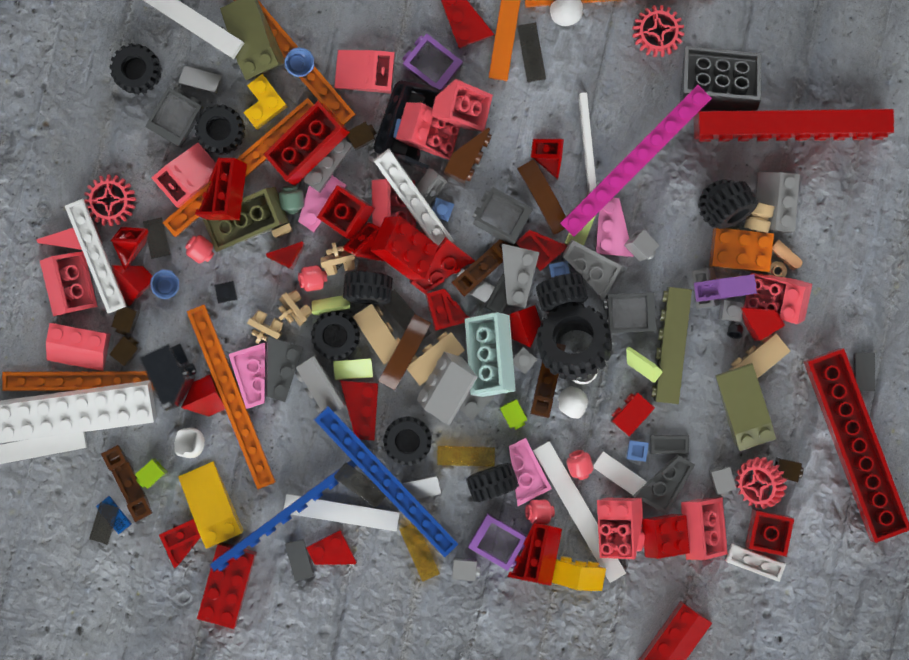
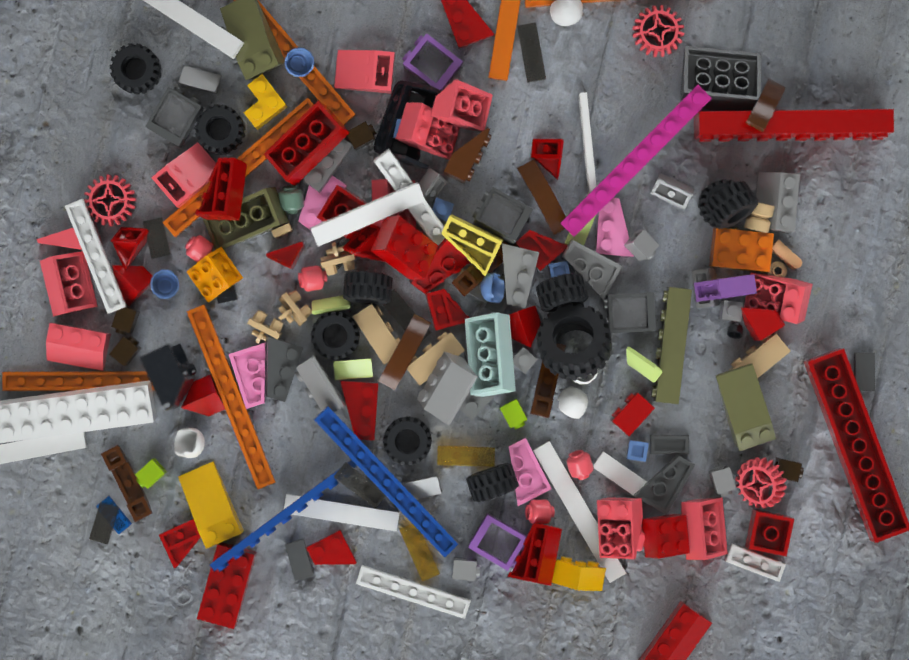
none -> light orange bracket [187,247,243,302]
none -> white tile [310,182,425,246]
none -> white tile [356,565,471,619]
none -> light yellow wedge [441,214,503,276]
none -> medium blue hair [480,273,505,303]
none -> light grey slope [650,173,694,210]
none -> reddish brown slope [746,78,786,132]

